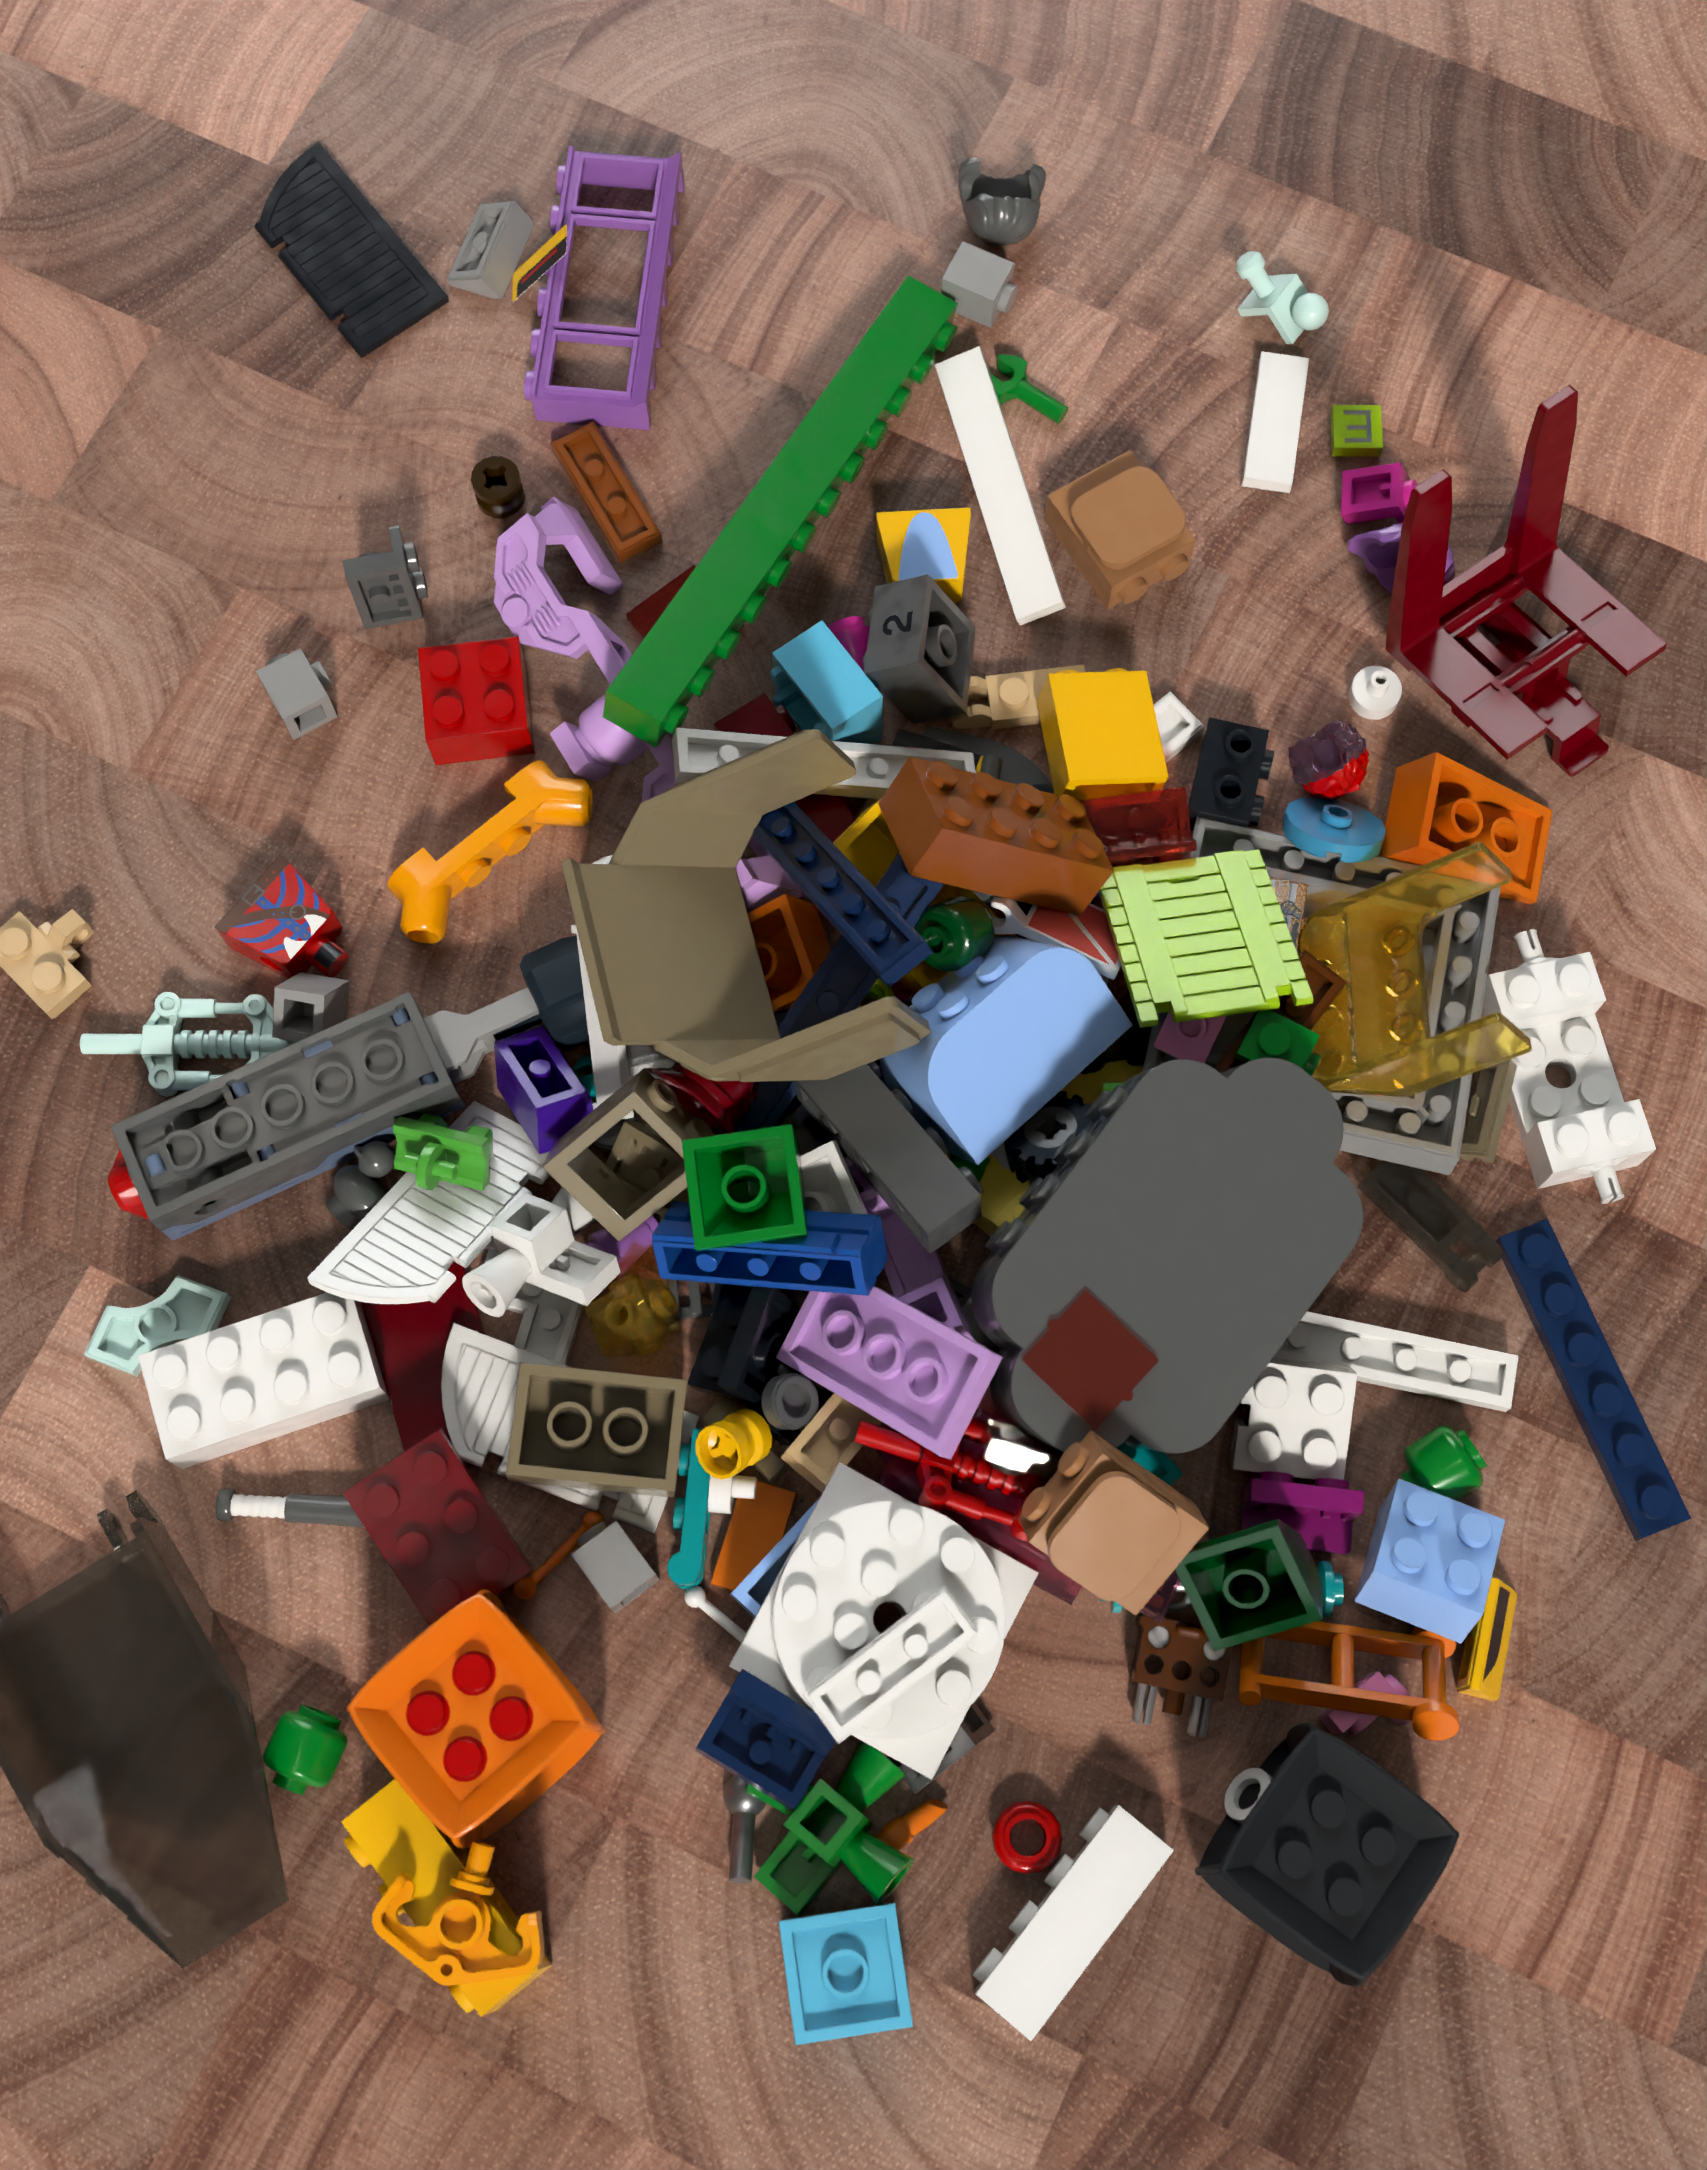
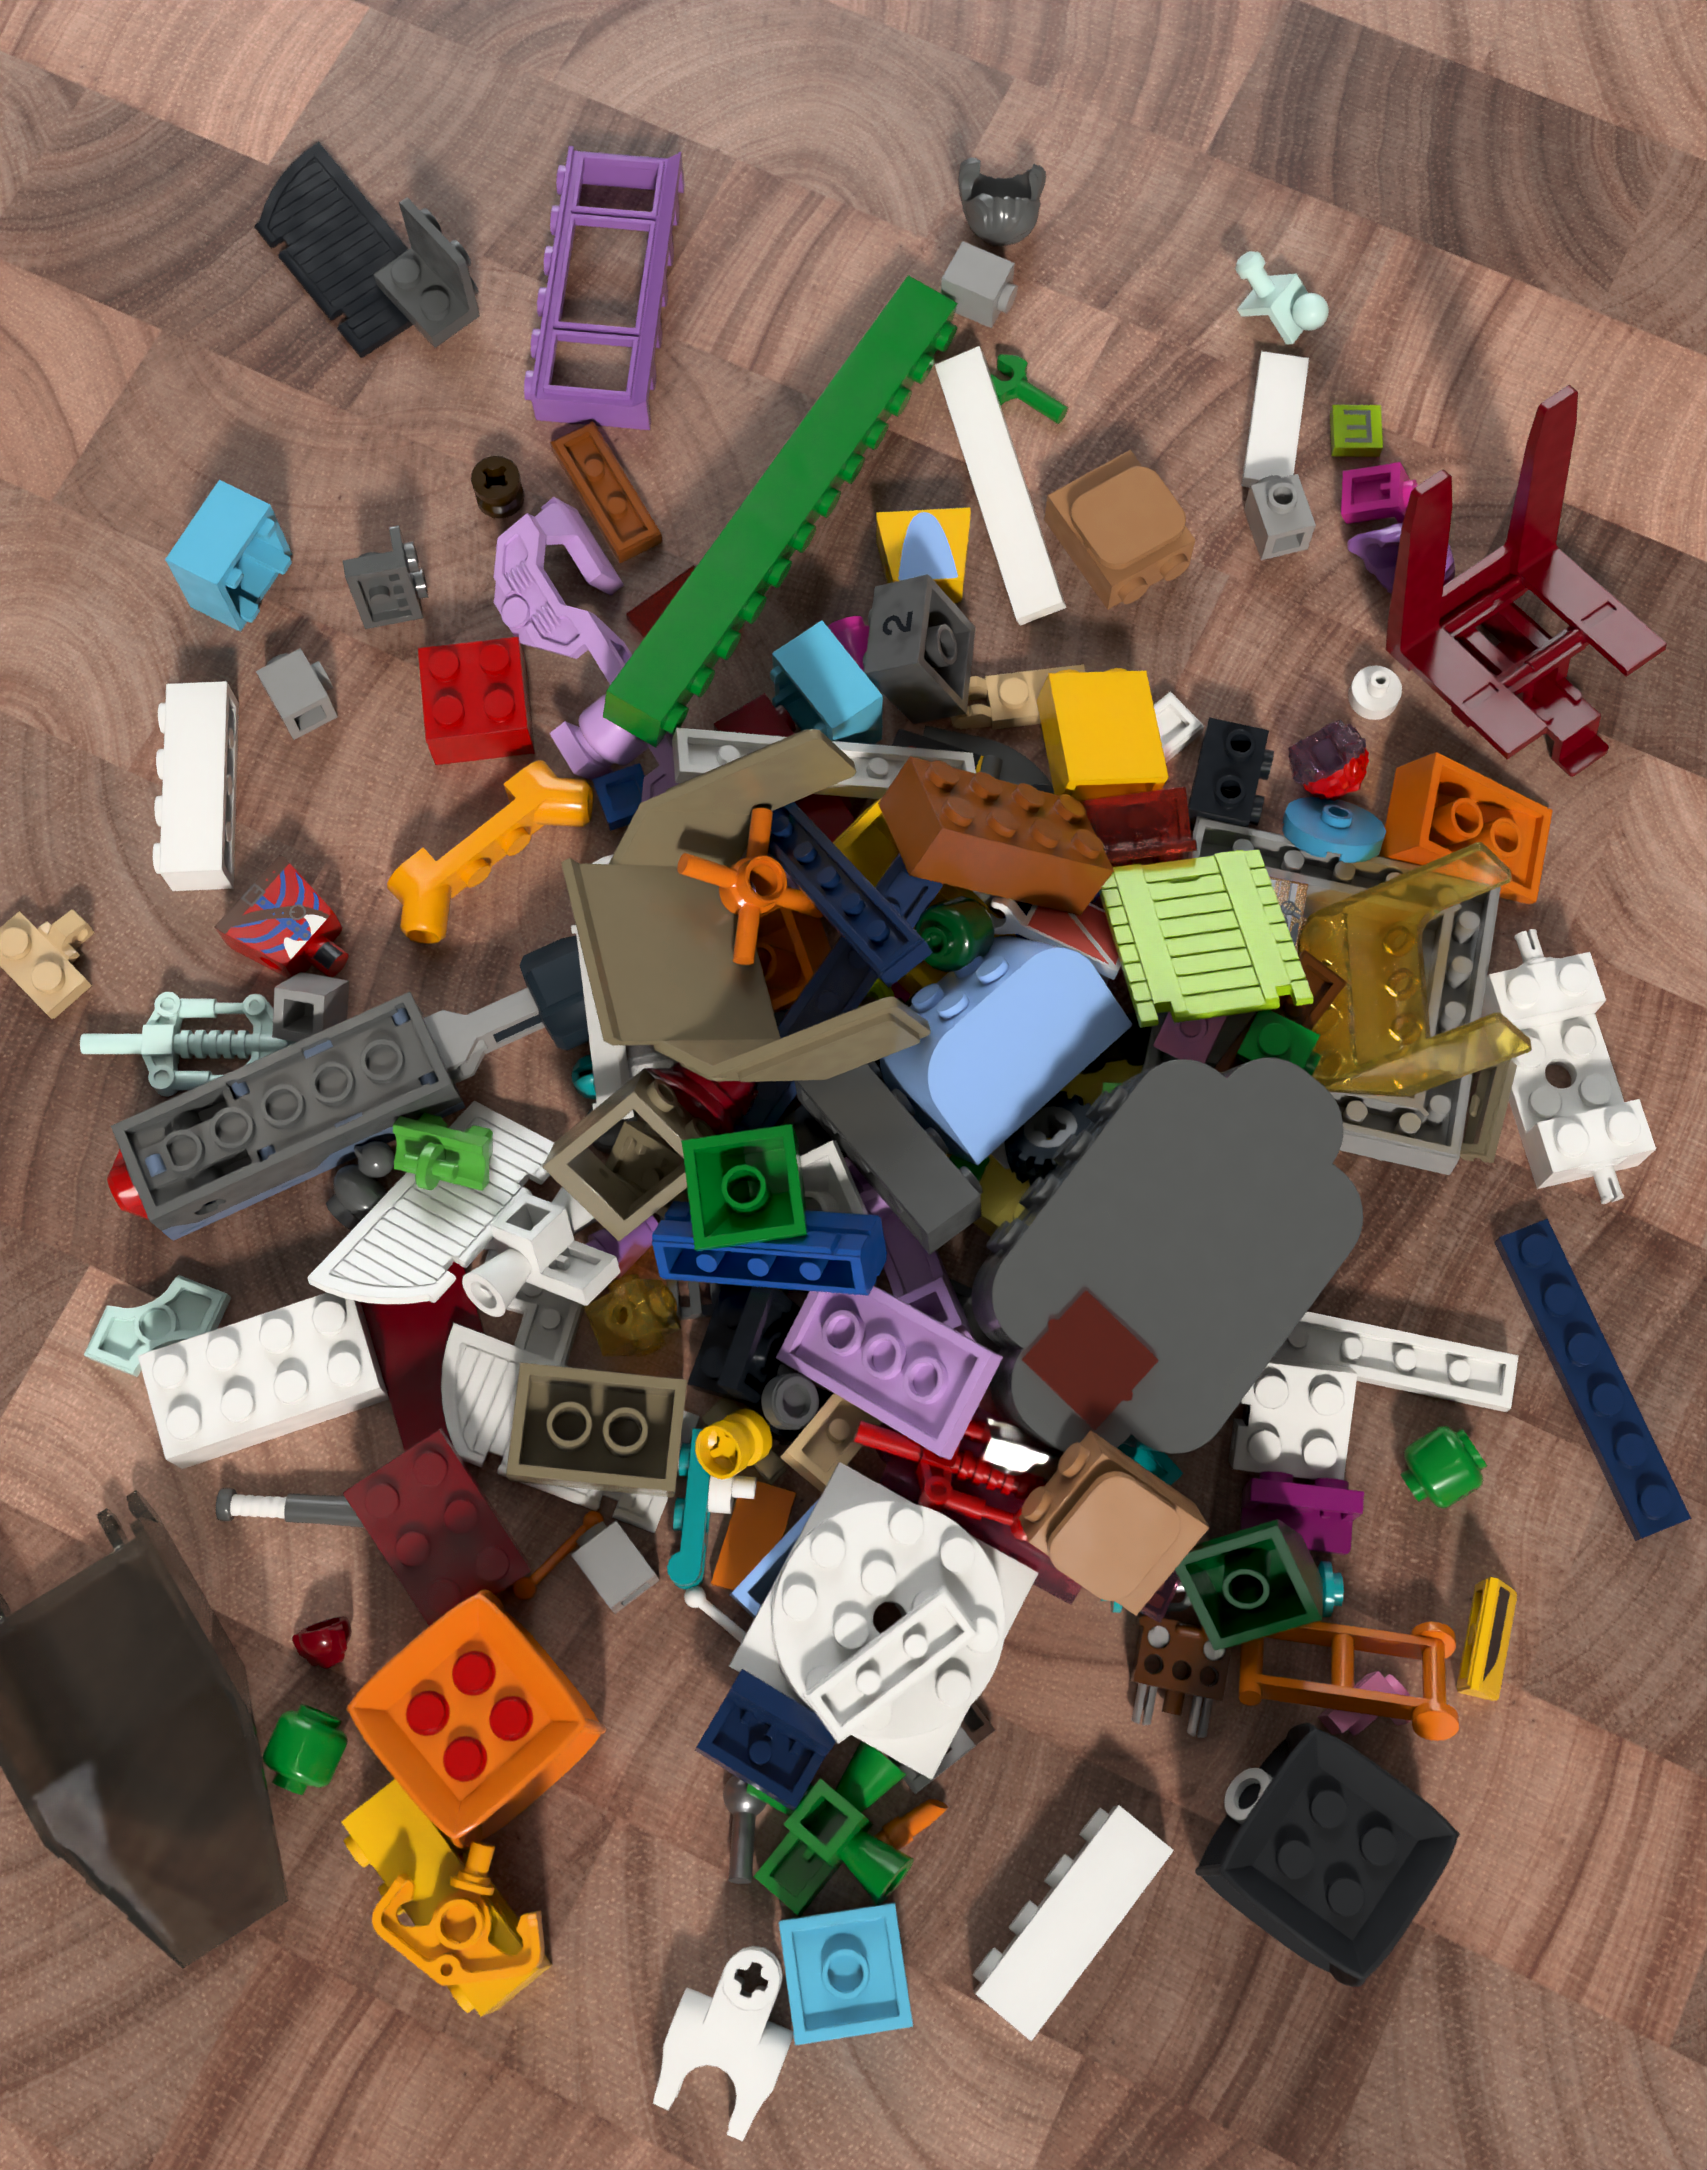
light grey slope [447,201,534,299] -> none
dark purple brick [494,1026,593,1155] -> none
sticker [512,225,567,302] -> none
red piece [992,1801,1063,1874] -> none
light blue brick [1354,1479,1505,1644] -> none
clear smoke plate [1357,1160,1504,1292] -> none
none -> white brick [153,681,239,891]
none -> medium azure container [165,480,292,632]
none -> dark red piece [292,1616,352,1669]
none -> dark grey bracket [374,197,480,348]
none -> blue plate [592,763,645,831]
none -> white piece [653,1946,794,2141]
none -> orange bar [677,808,823,965]
none -> light grey brick [1244,474,1316,560]

